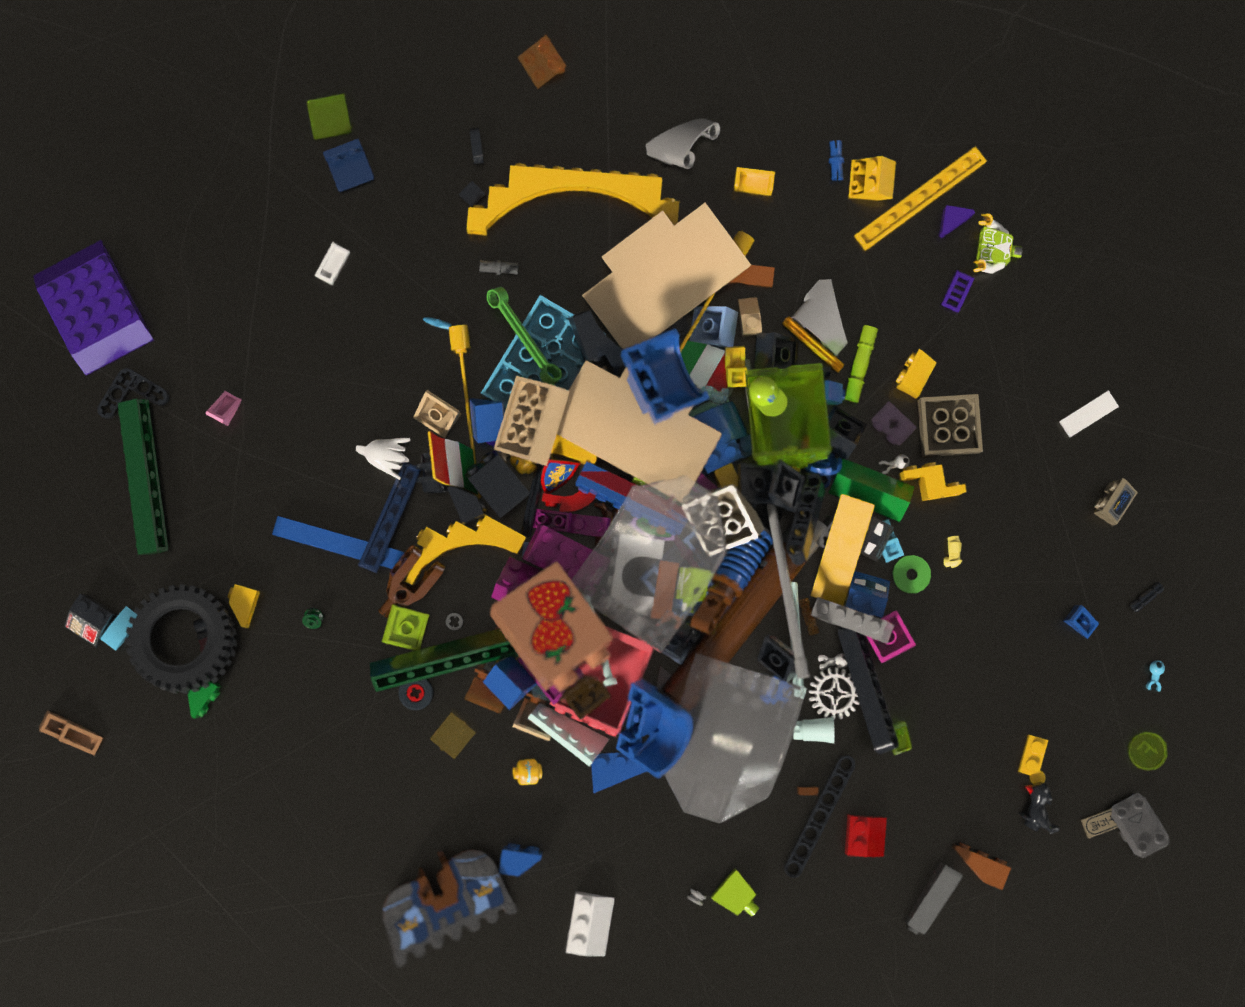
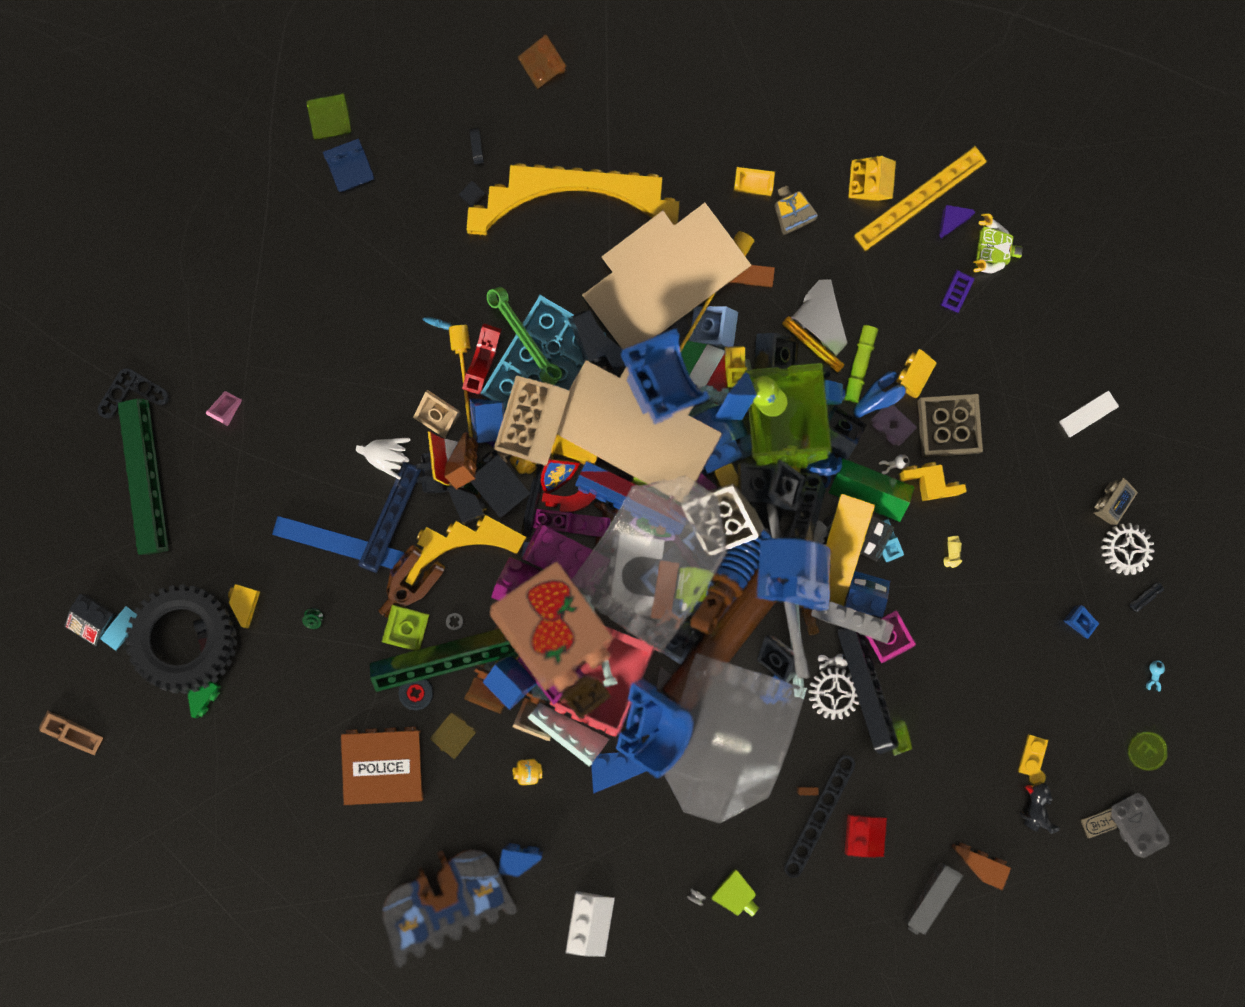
dark purple slope [33,240,154,376] -> none
white tile [315,243,350,285] -> none
dark grey pin [479,260,518,275] -> none
light grey panel [646,118,720,169] -> none
tan slope [738,297,762,337] -> none
light aqua plant [793,717,834,743] -> none
blue pin [829,140,844,181] -> none
bright green tile [892,555,931,594] -> none
none -> dark orange panel [341,726,424,805]
none -> dark orange slope [445,432,478,489]
none -> red arch [462,324,502,395]
none -> blue slope [715,372,757,420]
none -> blue piece [757,538,831,611]
none -> torso [775,186,818,235]
none -> blue animal [853,371,906,418]
none -> white gear [1101,523,1155,575]

